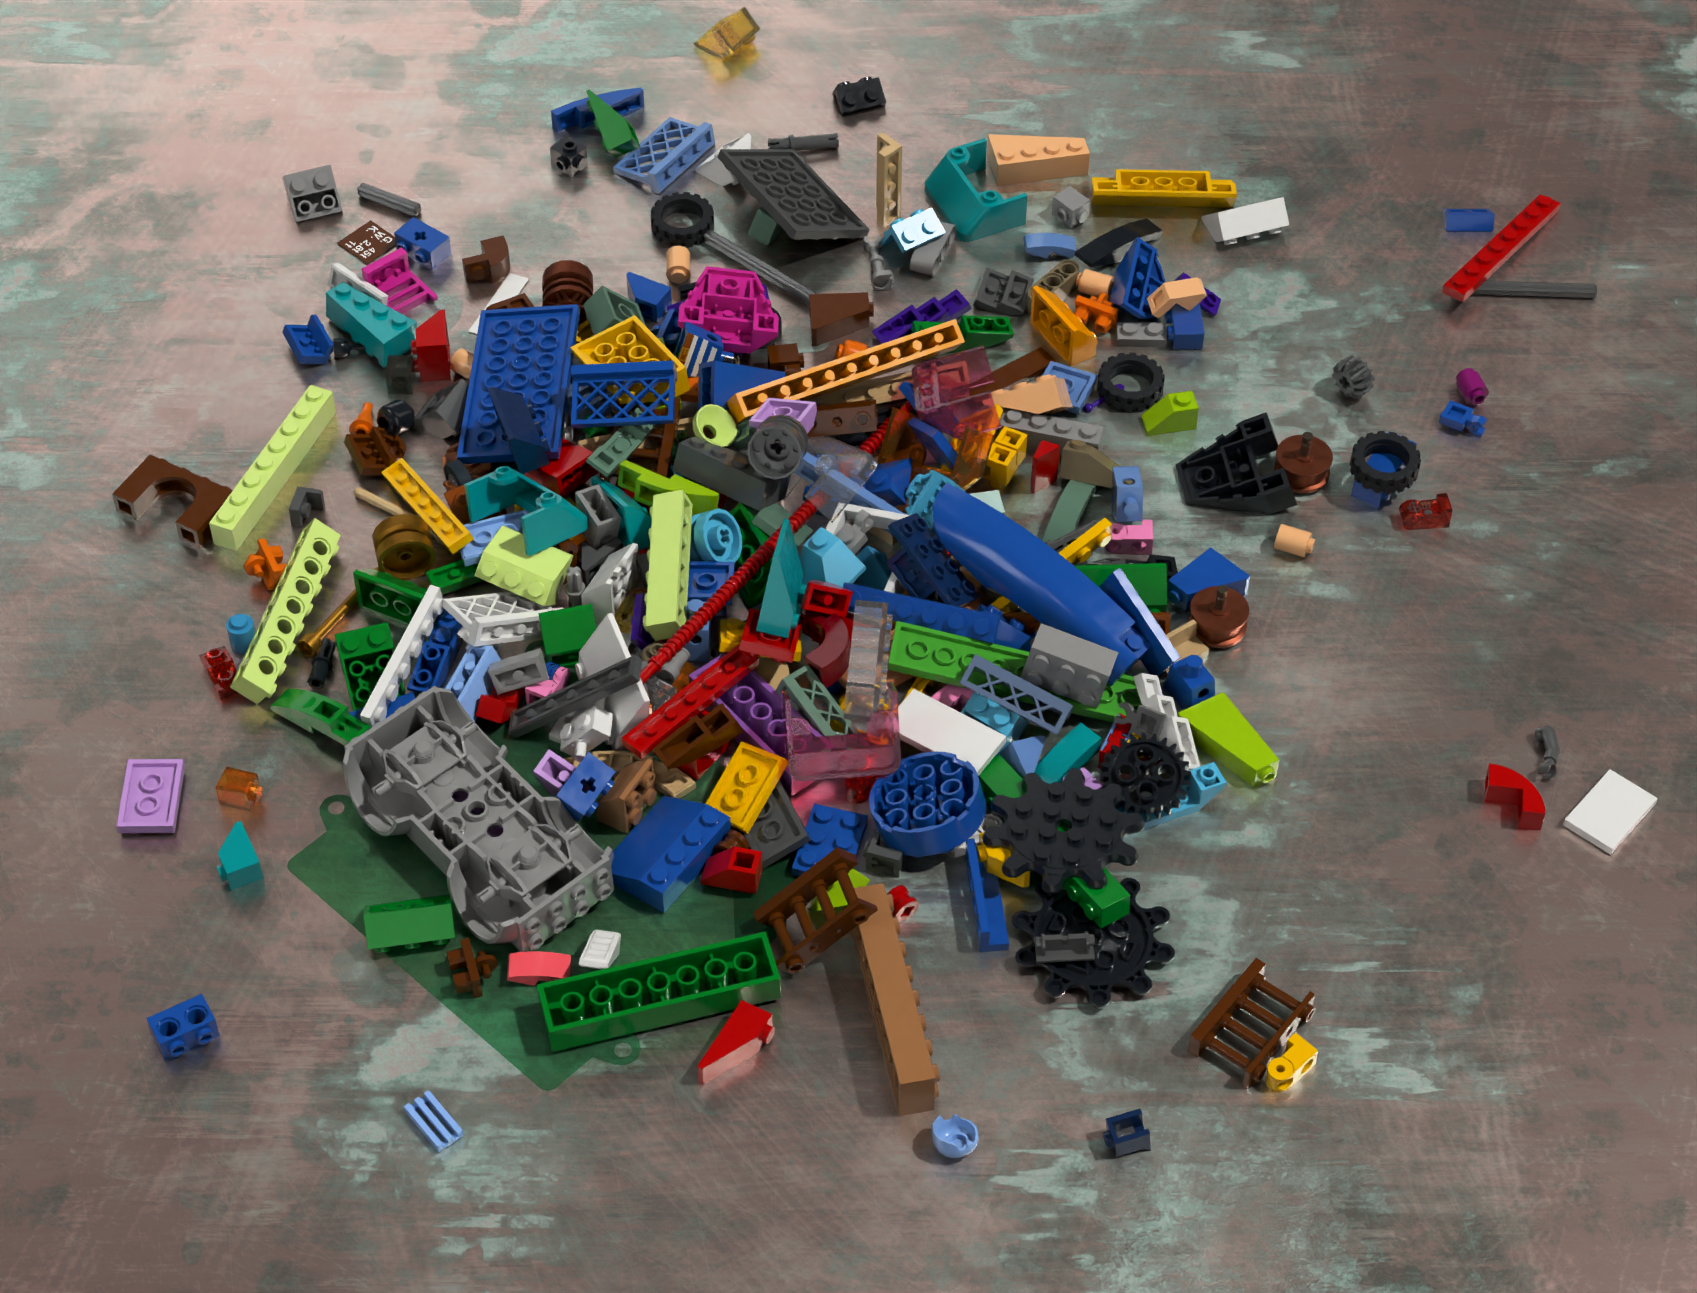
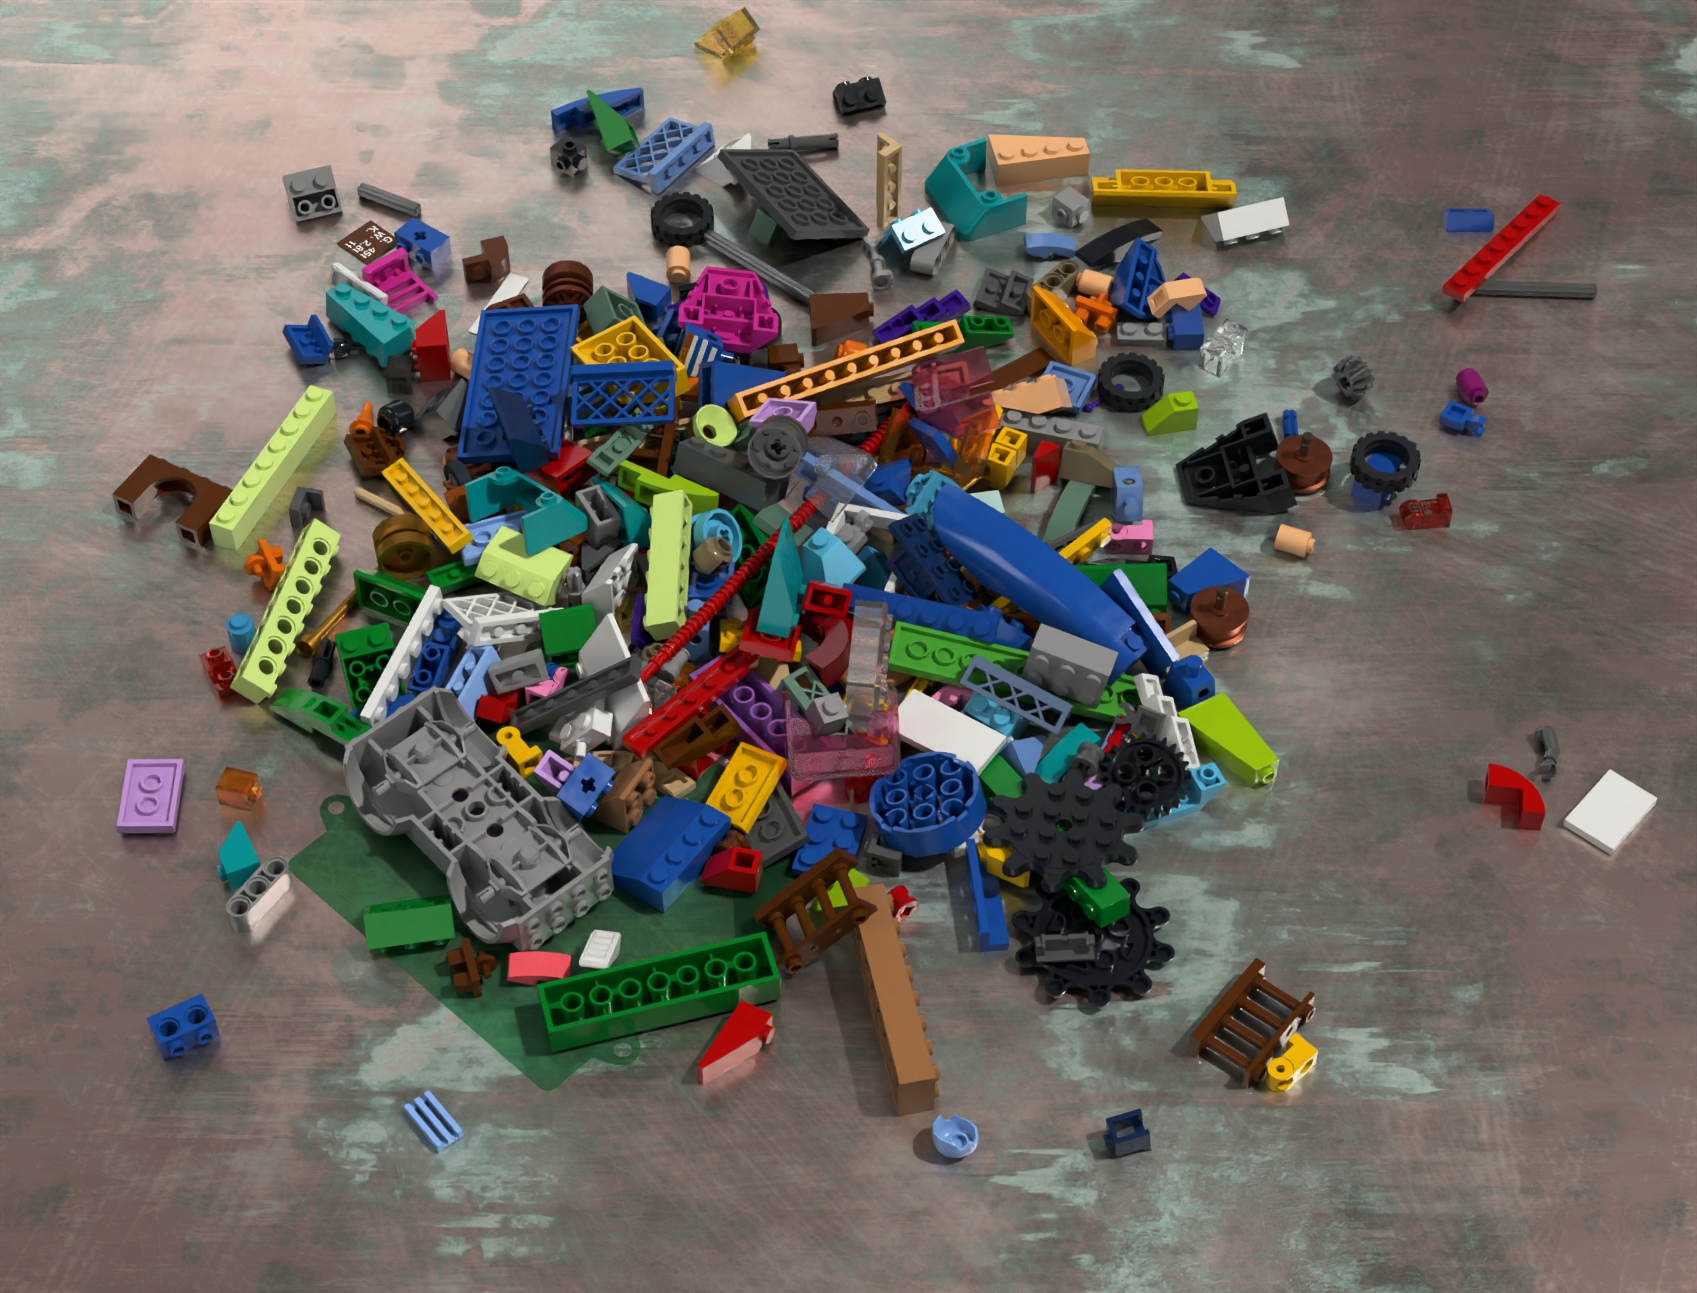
none -> light grey beam [226,856,292,933]
none -> yellow leg [496,726,543,779]
none -> dark tan head [693,537,732,576]
none -> light grey brick [804,692,849,738]
none -> dark grey wheel [1071,742,1105,777]
none -> clear brick [1198,318,1248,378]
none -> blue axle [1282,409,1299,439]

